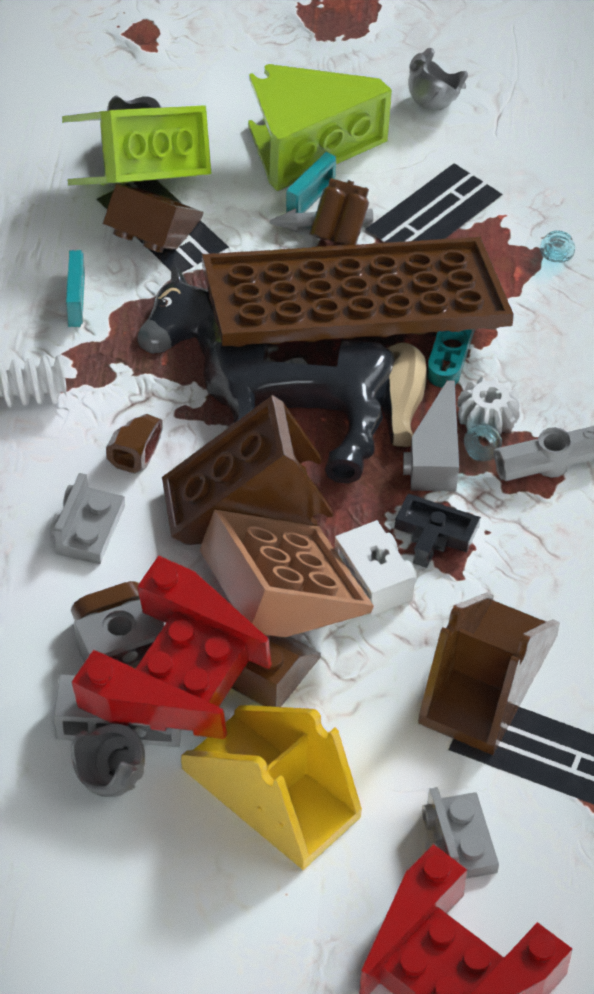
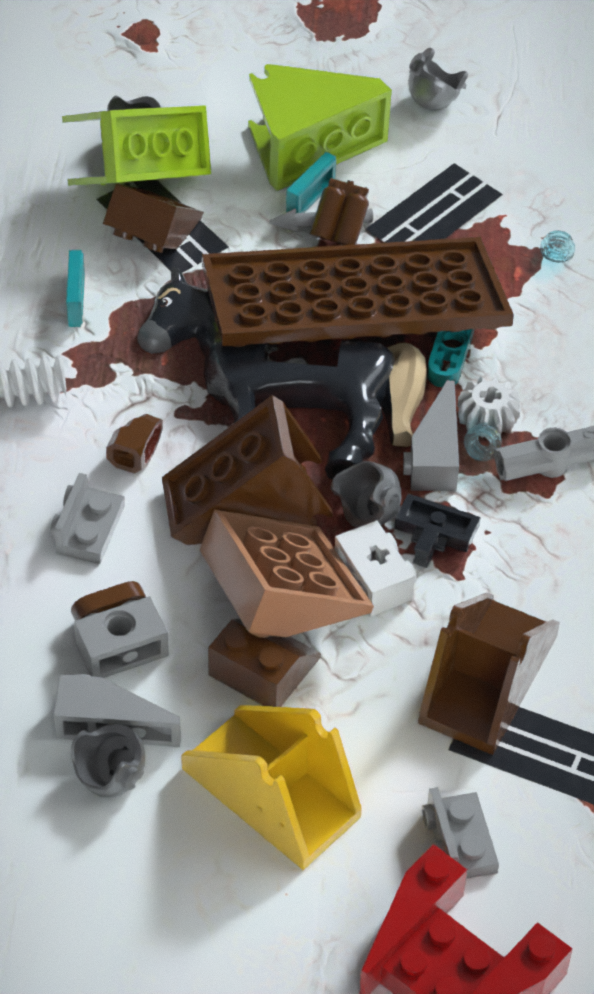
red wedge [71,555,272,739] -> none
none -> flat silver cap [331,461,401,527]

